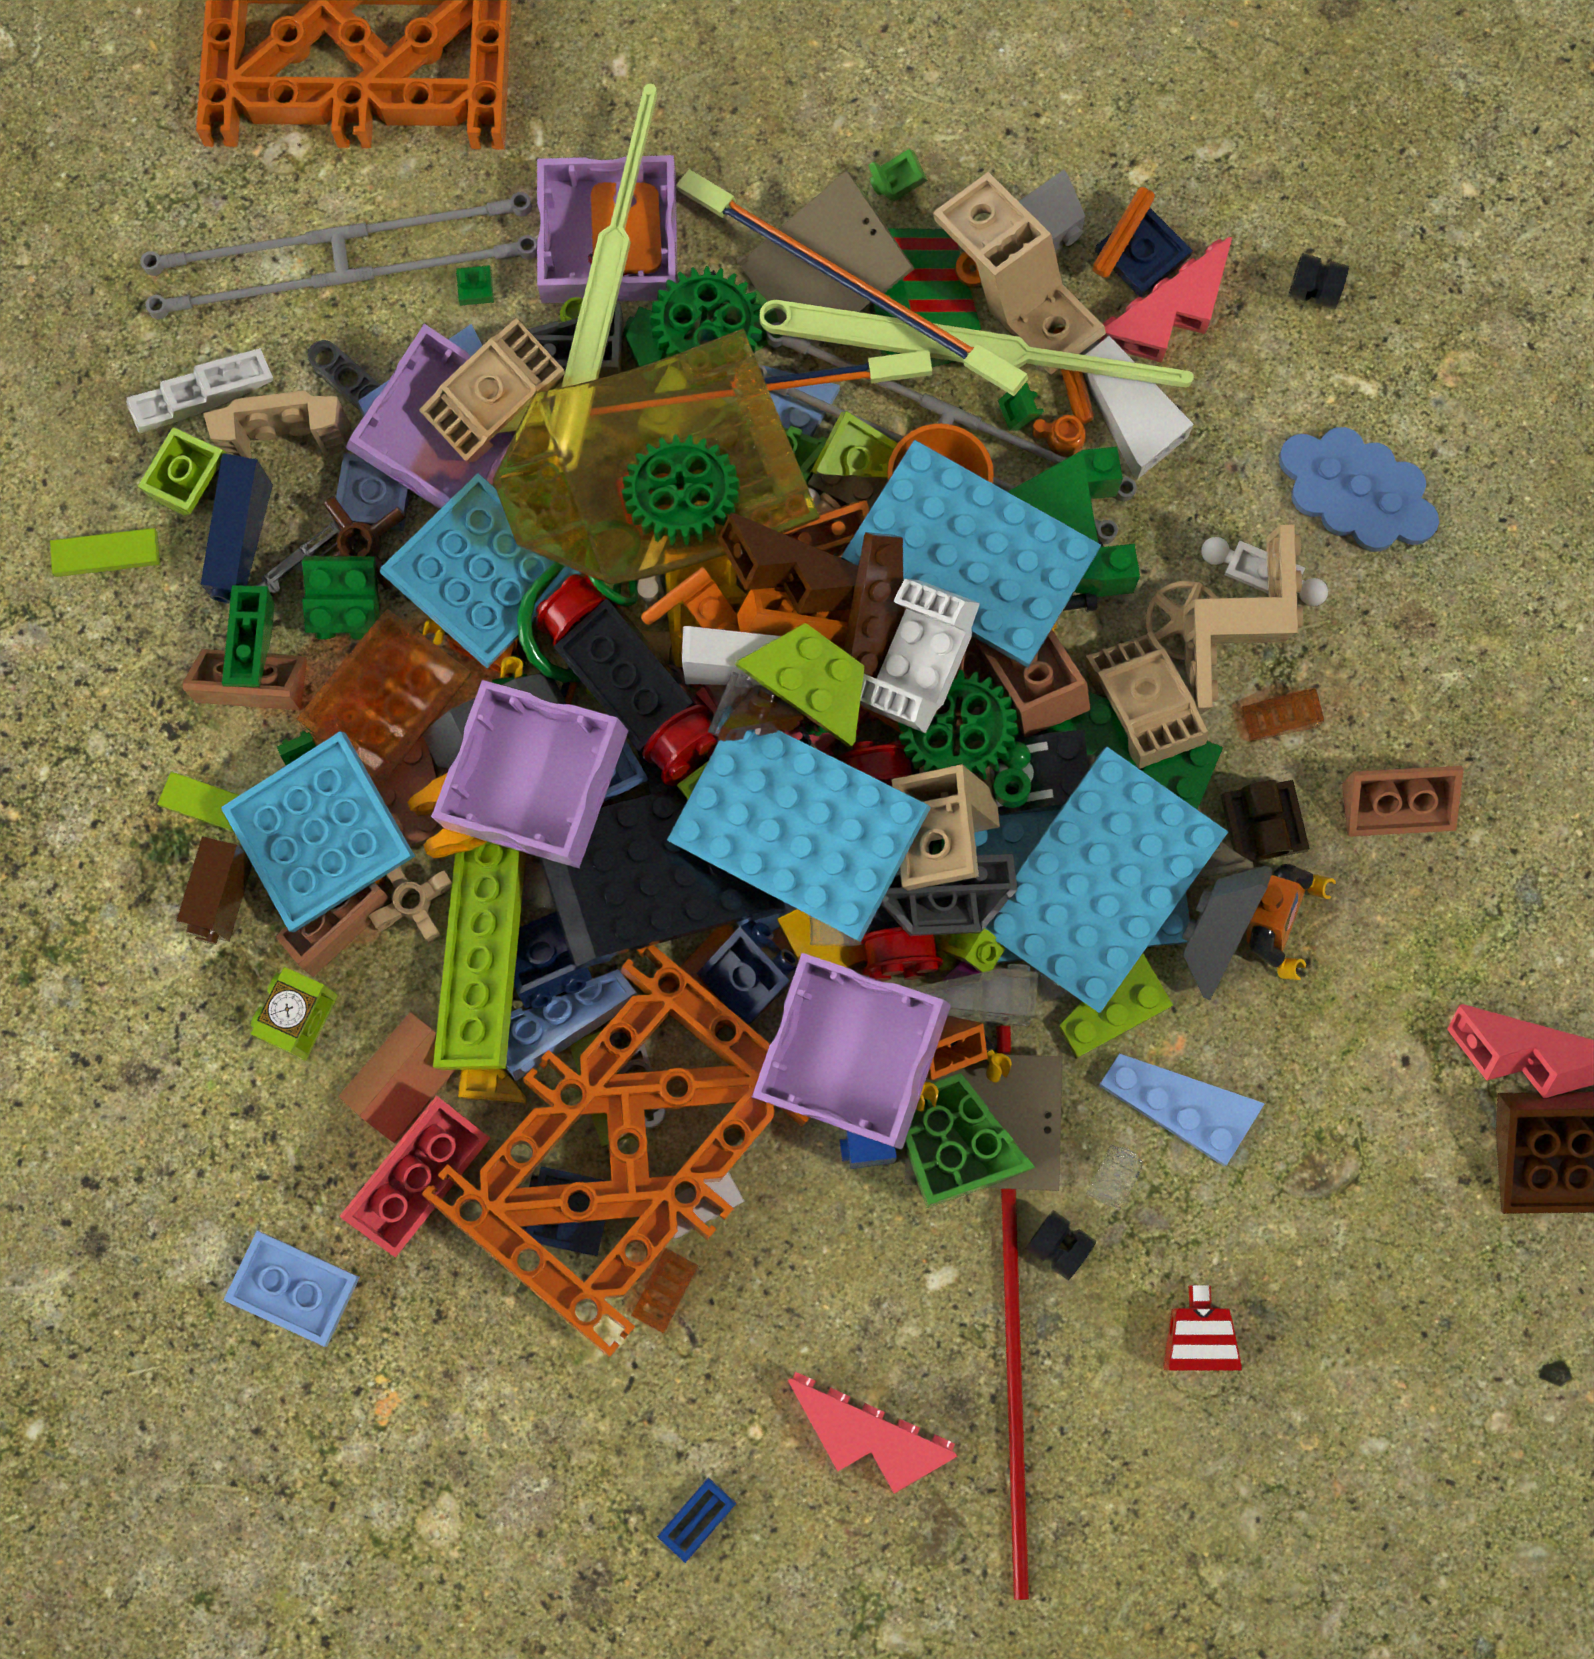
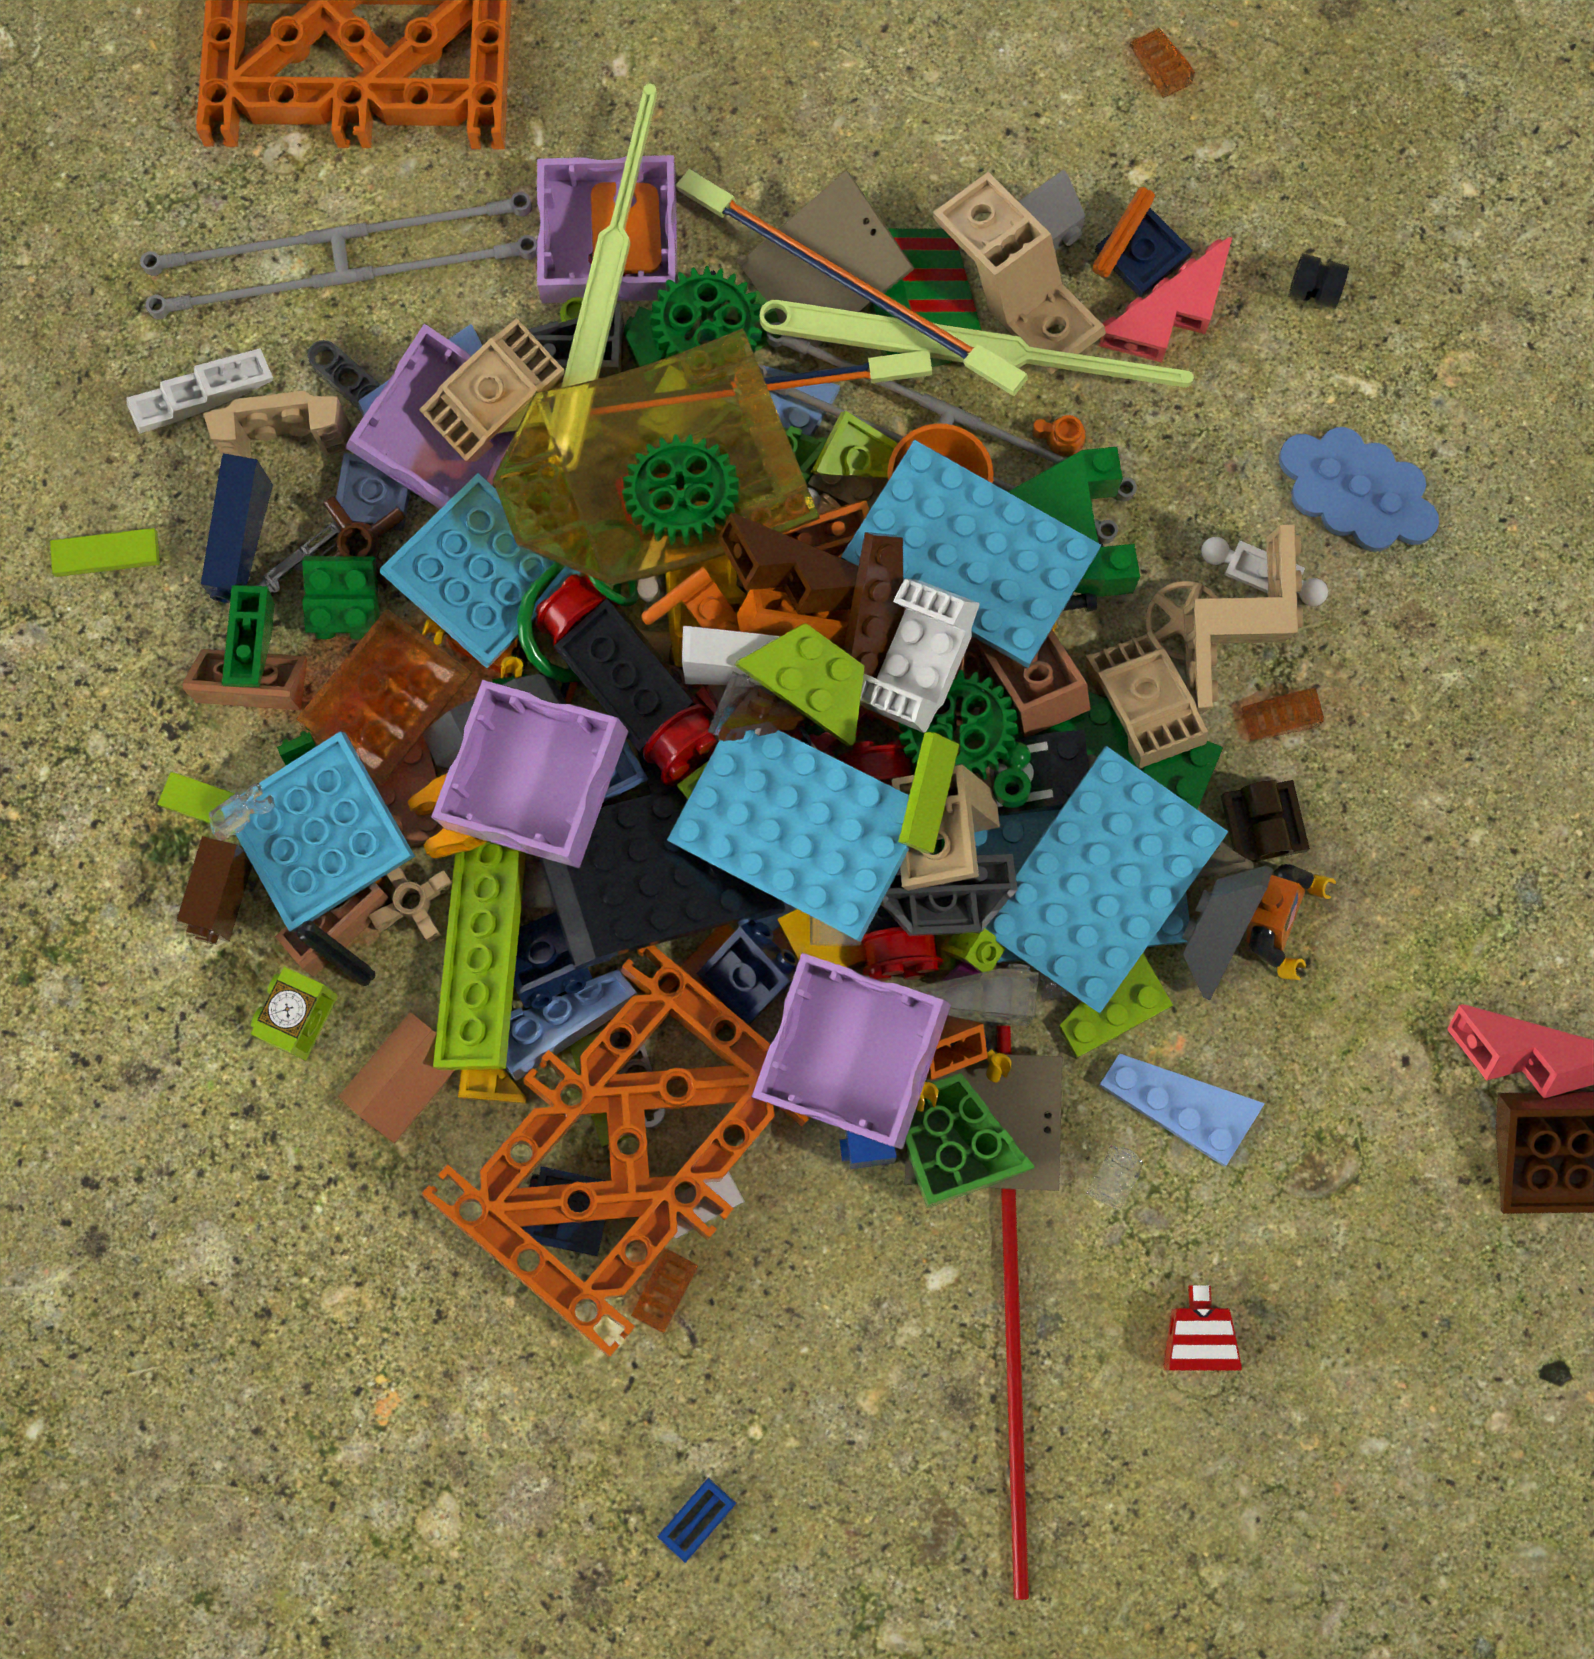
lime slope [137,427,227,516] -> none
light blue plate [224,1231,360,1347] -> none
coral slope [340,1095,490,1258] -> none
green tile [456,265,494,306] -> none
coral slope [788,1372,957,1494] -> none
bright green bracket [868,148,928,202] -> none
orange tile [956,252,982,287] -> none
green tile [998,383,1044,431] -> none
black wheel [1025,1210,1096,1281] -> none
orange axle [1053,326,1094,424] -> none
white slope [1082,336,1194,480] -> none
nougat slope [1342,766,1464,837] -> none
none -> clear plate [209,783,275,841]
none -> black axle [296,921,376,986]
none -> lime tile [898,732,959,853]
none -> clear orange slope [1130,28,1195,99]

